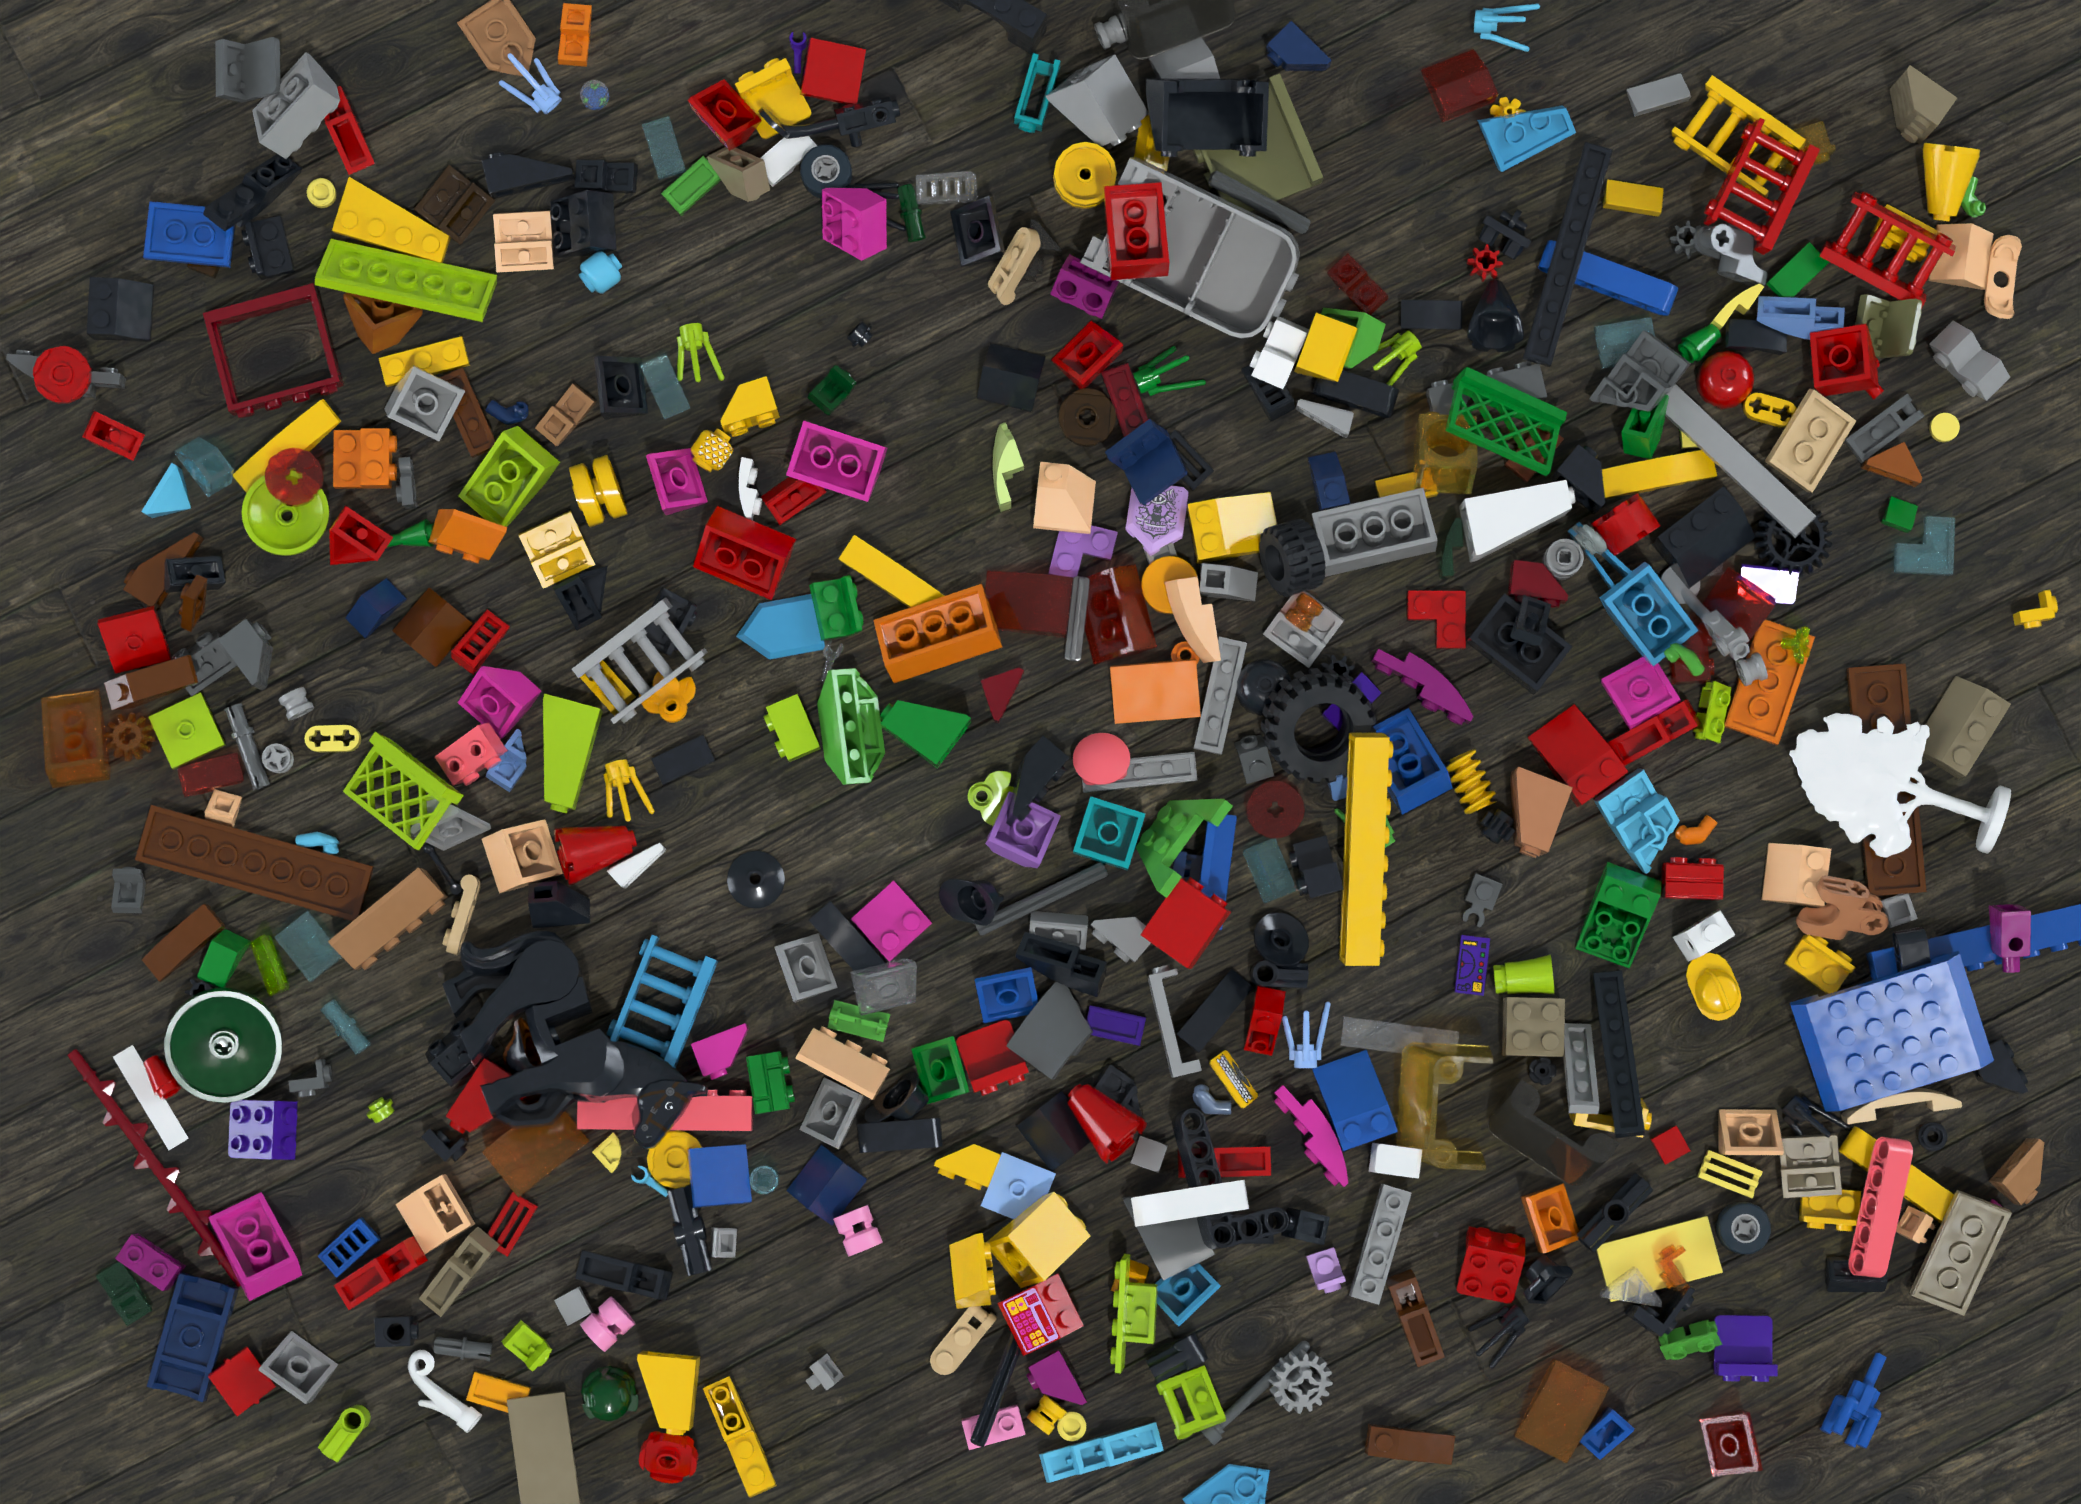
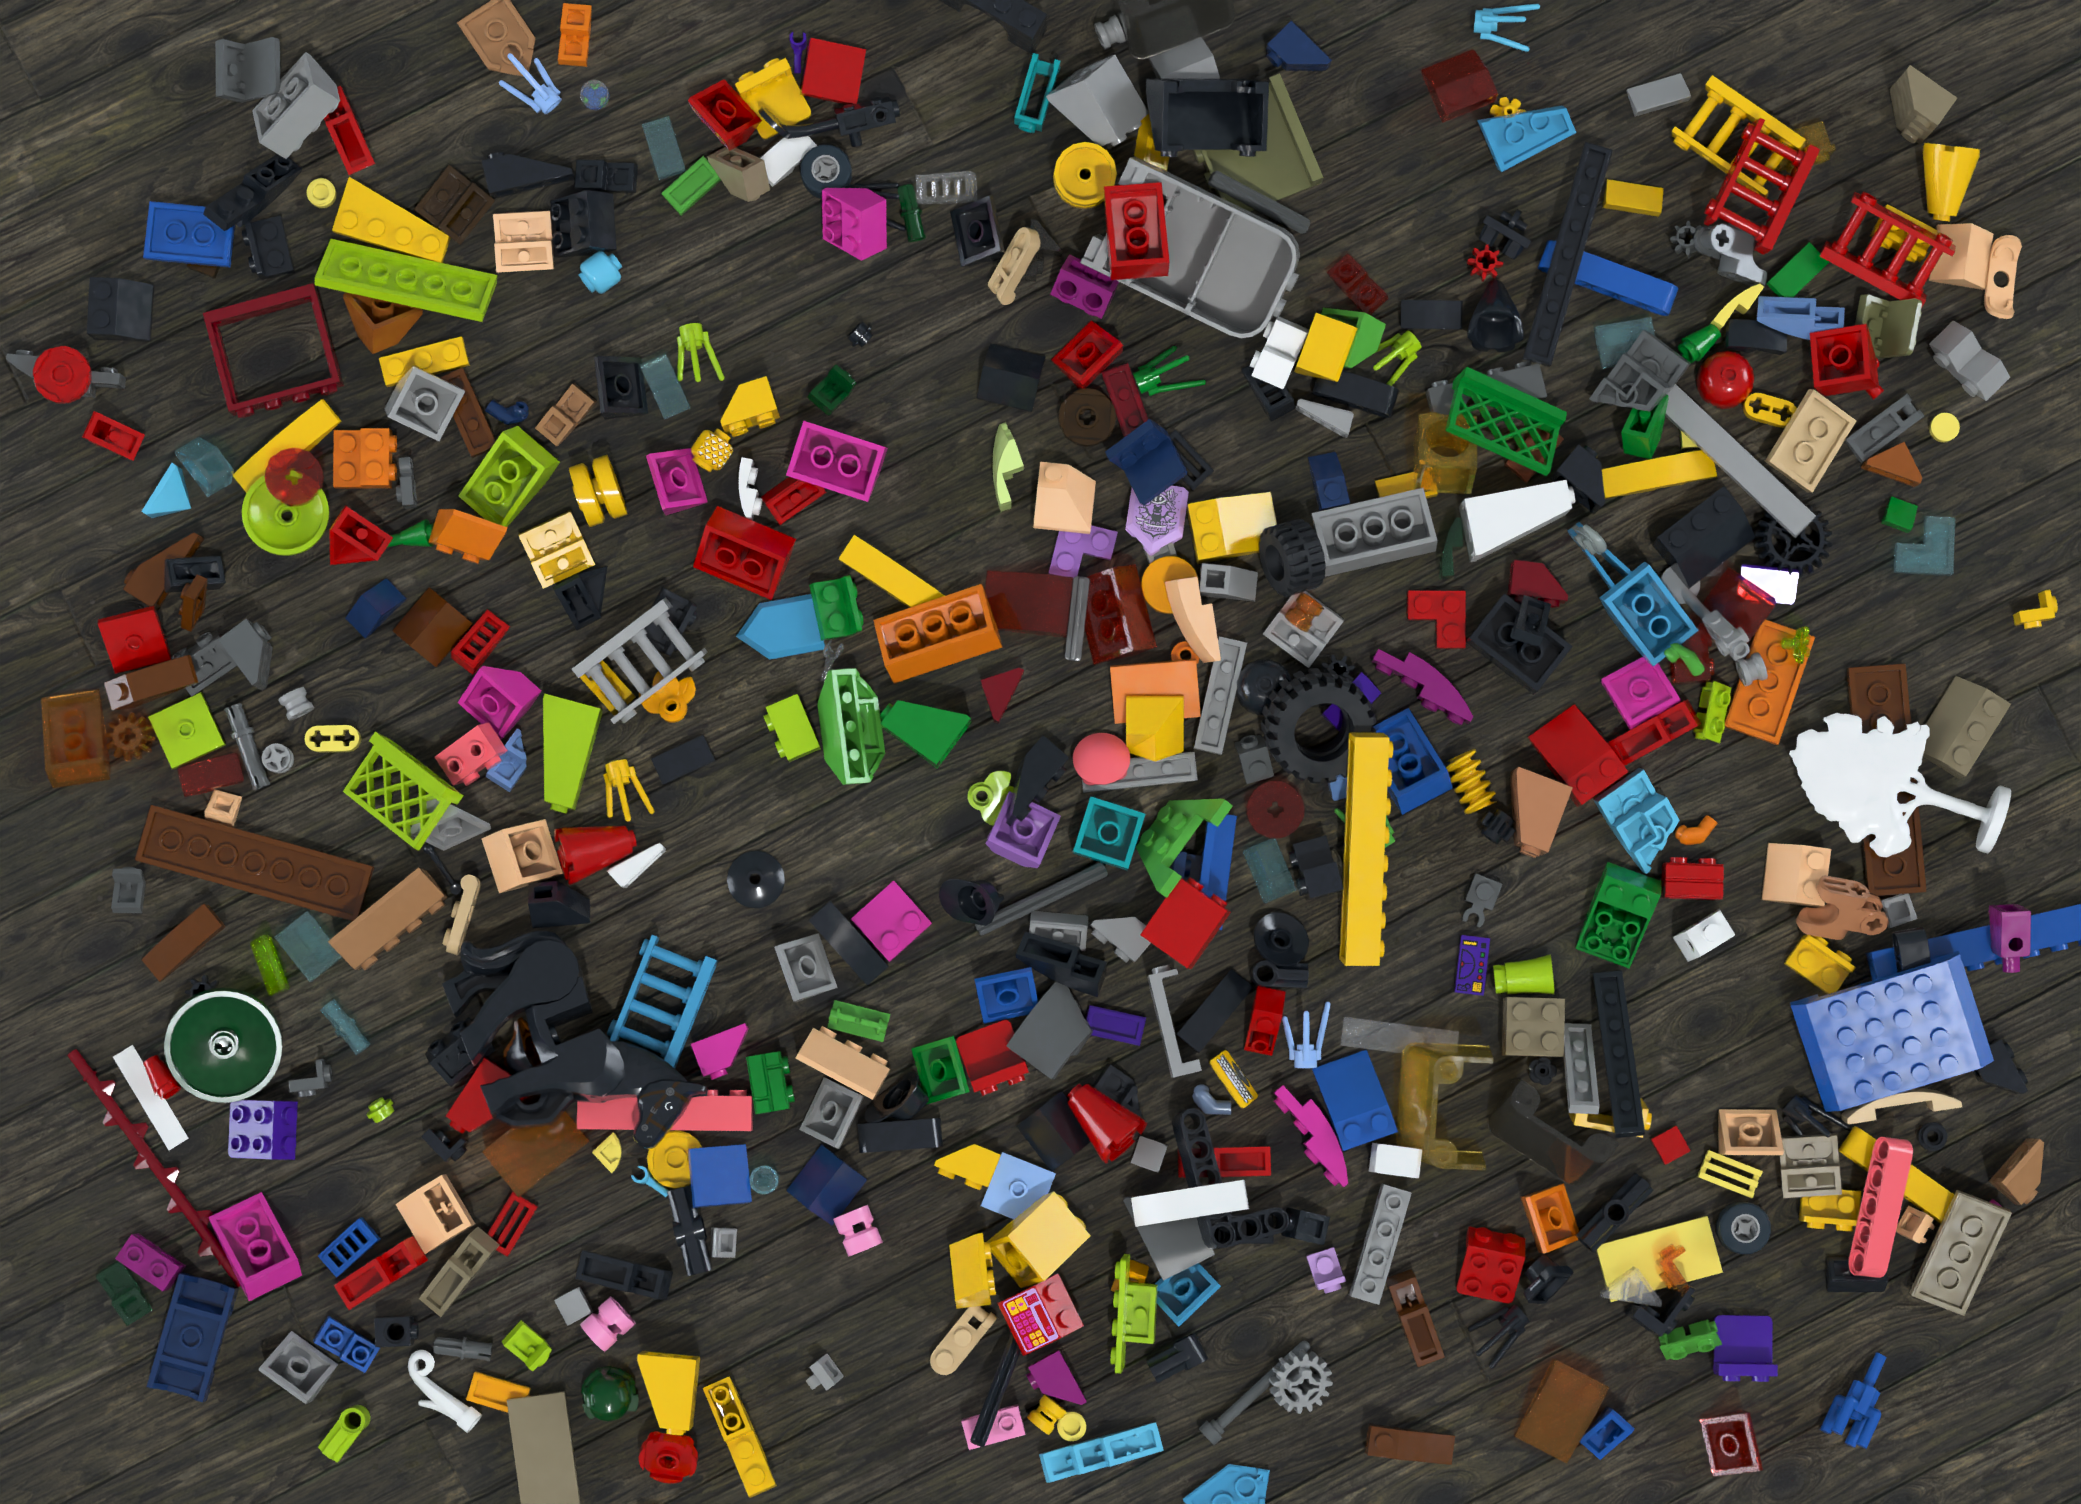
green slope [197,929,251,988] -> none
red piece [208,1346,276,1416] -> none
medium azure arm [295,832,339,855] -> none
clear slope [851,958,917,1016] -> none
lime plate [1156,1365,1226,1440] -> none
light grey wheel [1542,539,1584,580] -> none
red brick [1591,493,1661,556] -> none
yellow piece [1686,953,1741,1021] -> none
bright green arm [1961,176,1986,217] -> none
none -> blue slope [313,1316,380,1373]
none -> yellow slope [1126,696,1184,761]

